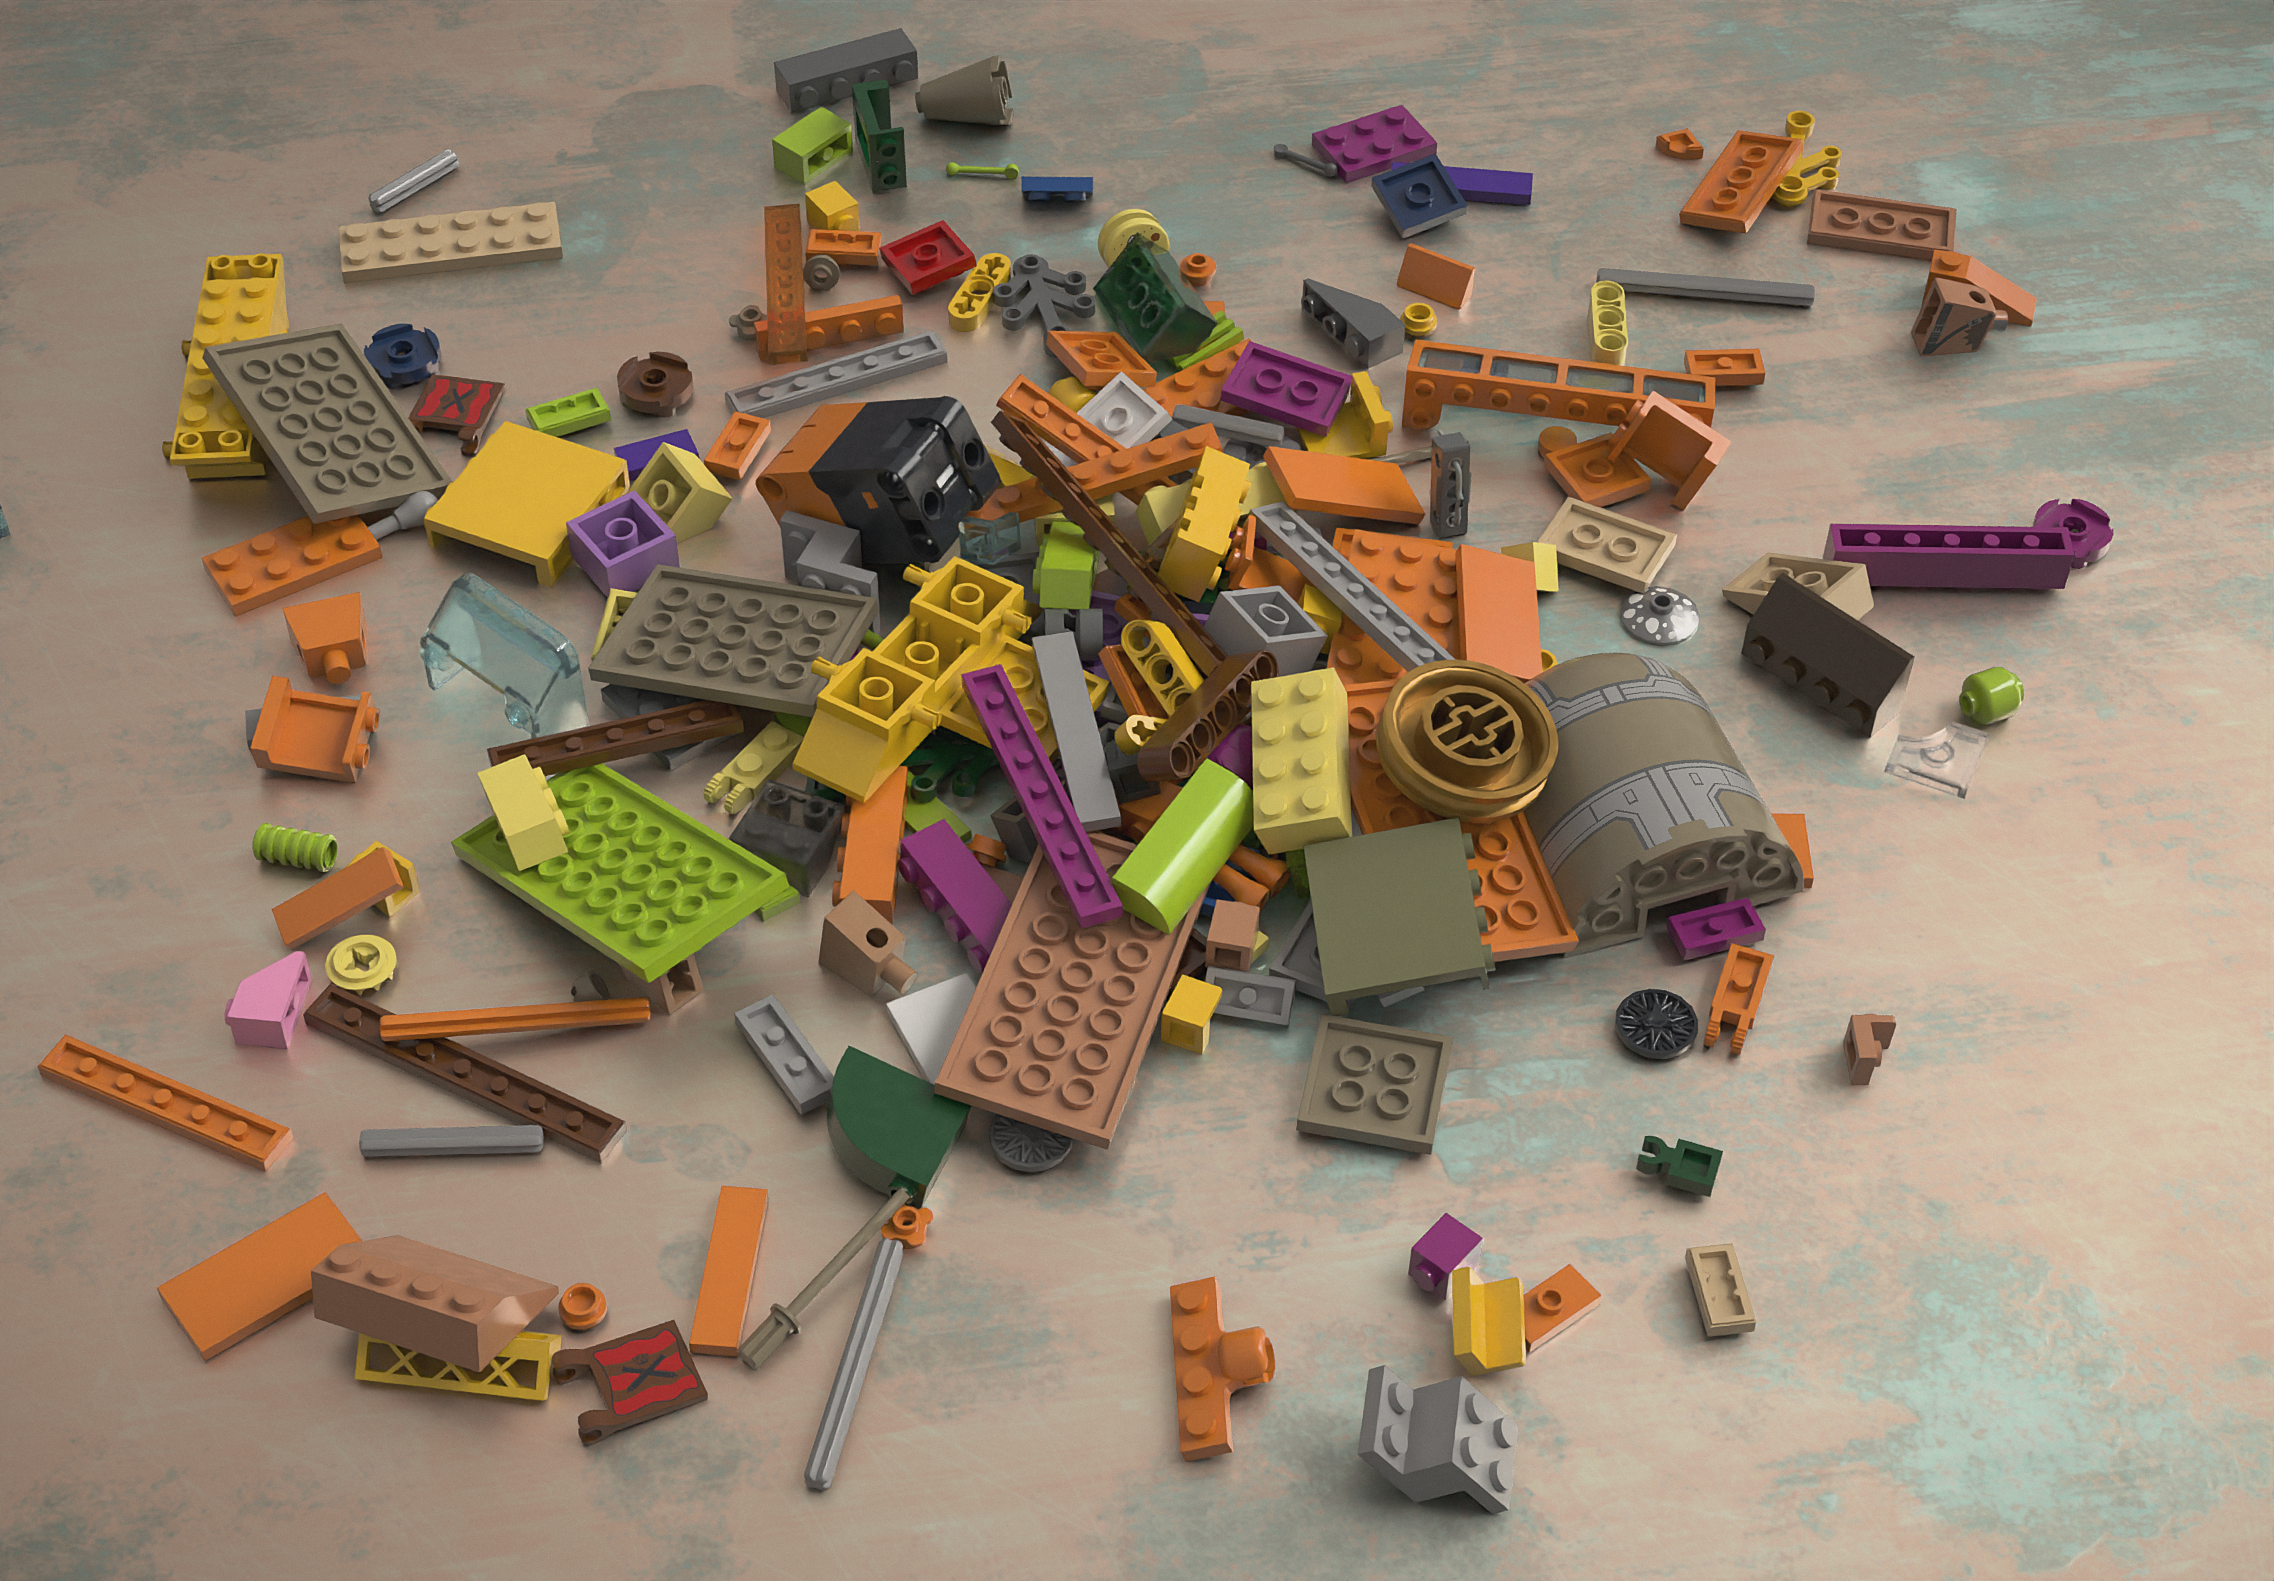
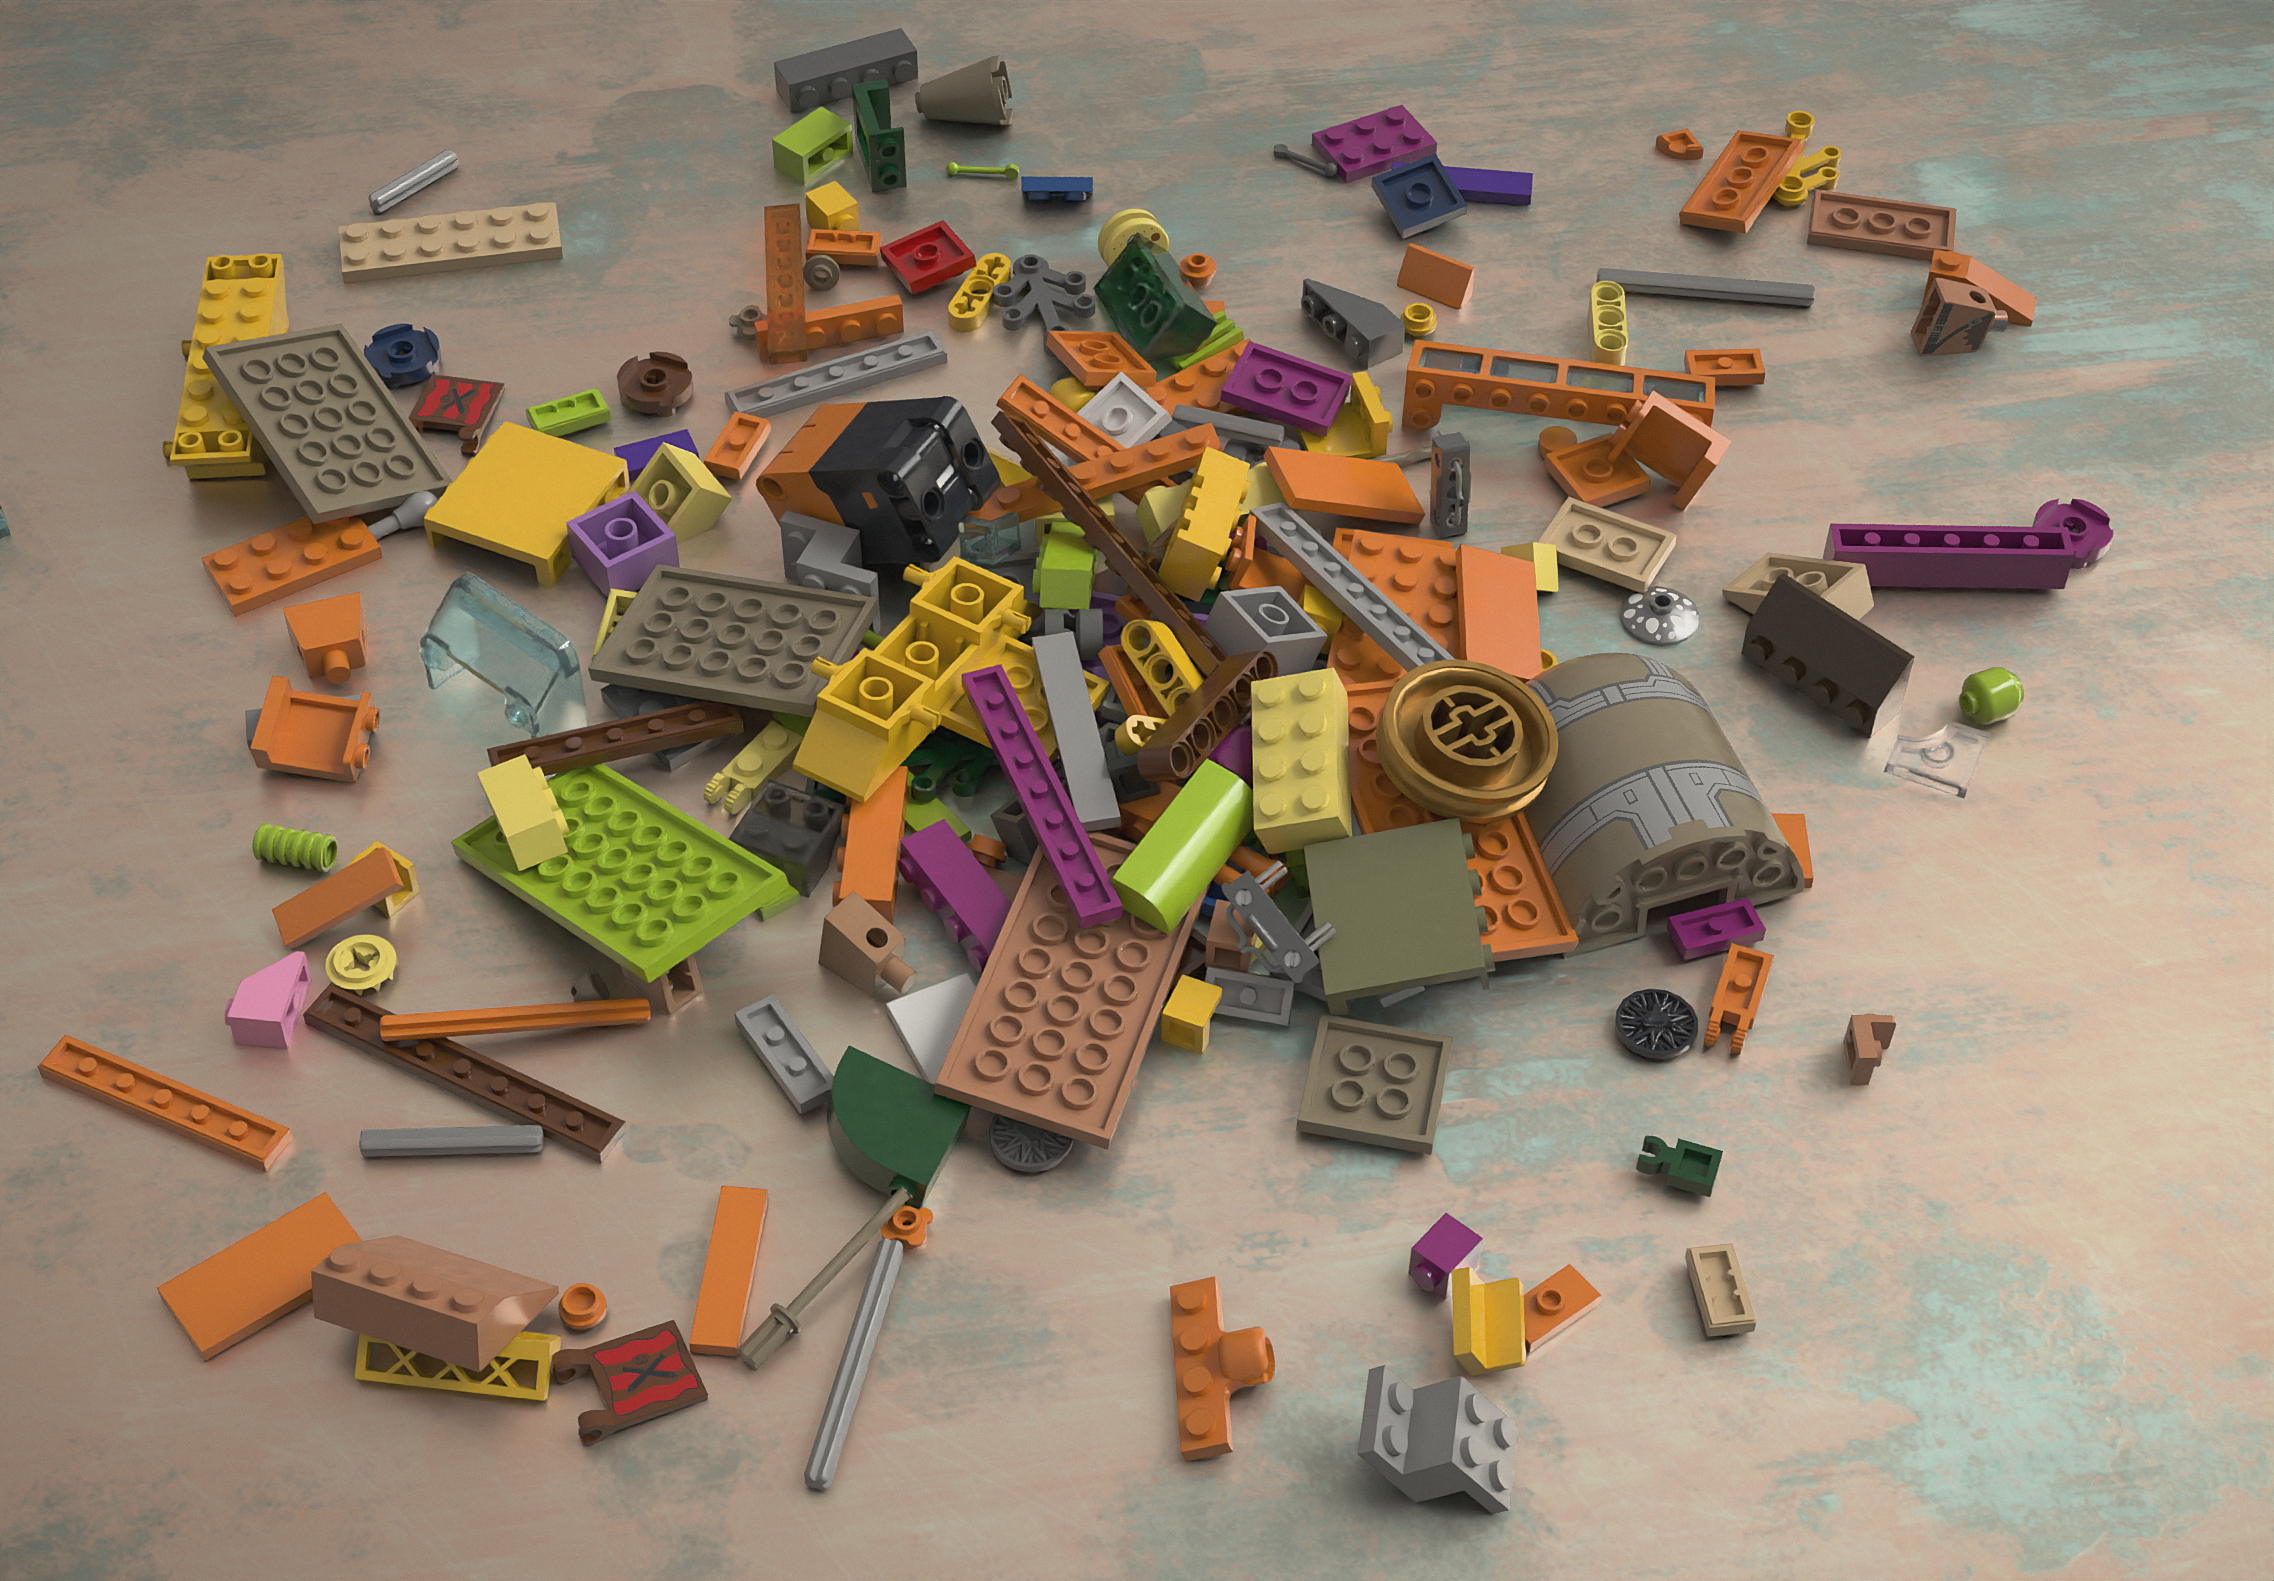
none -> dark grey piece [1222,861,1336,983]

